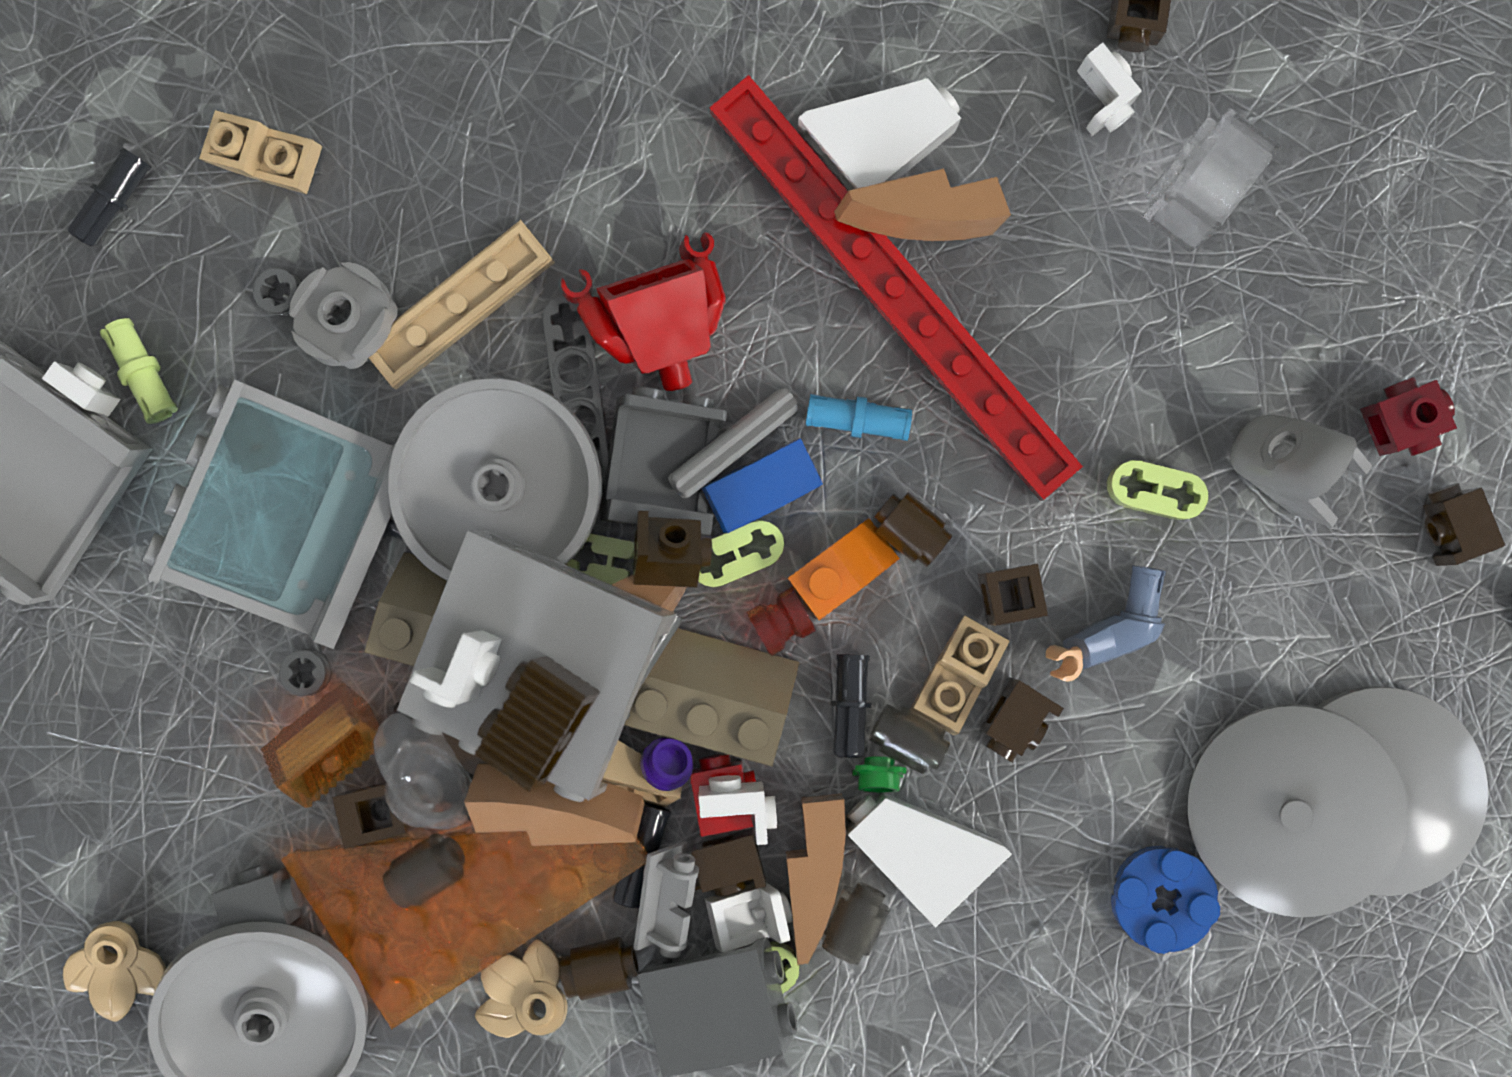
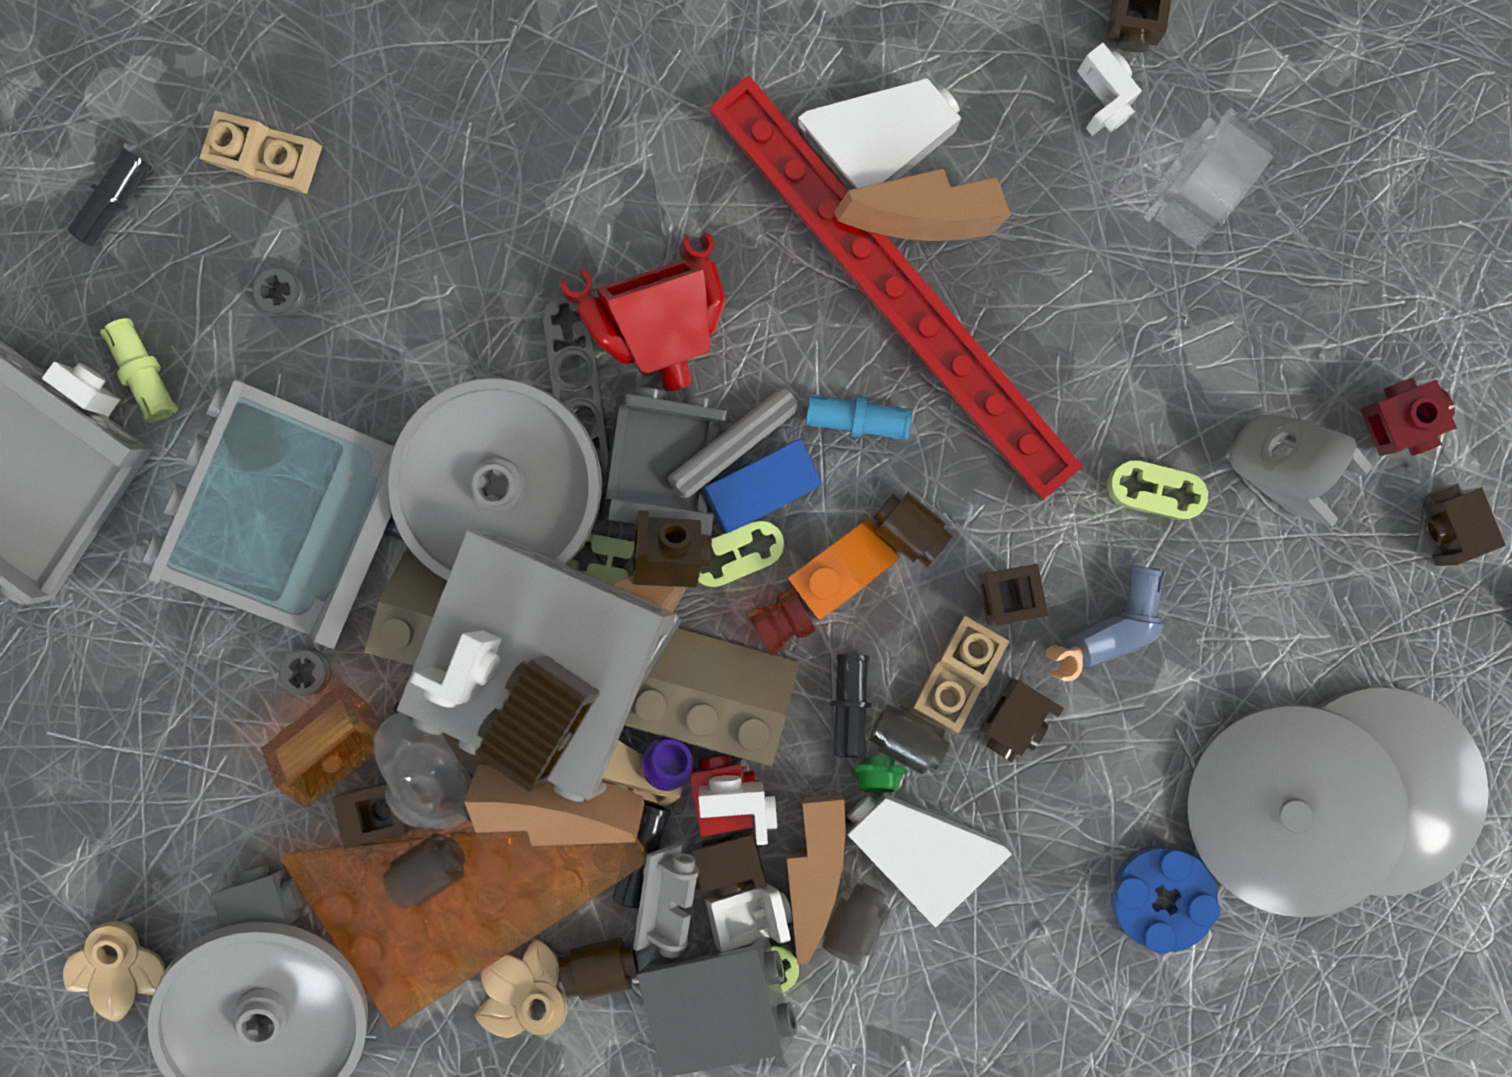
light grey plate [289,262,398,369] -> none
tan tile [369,220,555,390] -> none

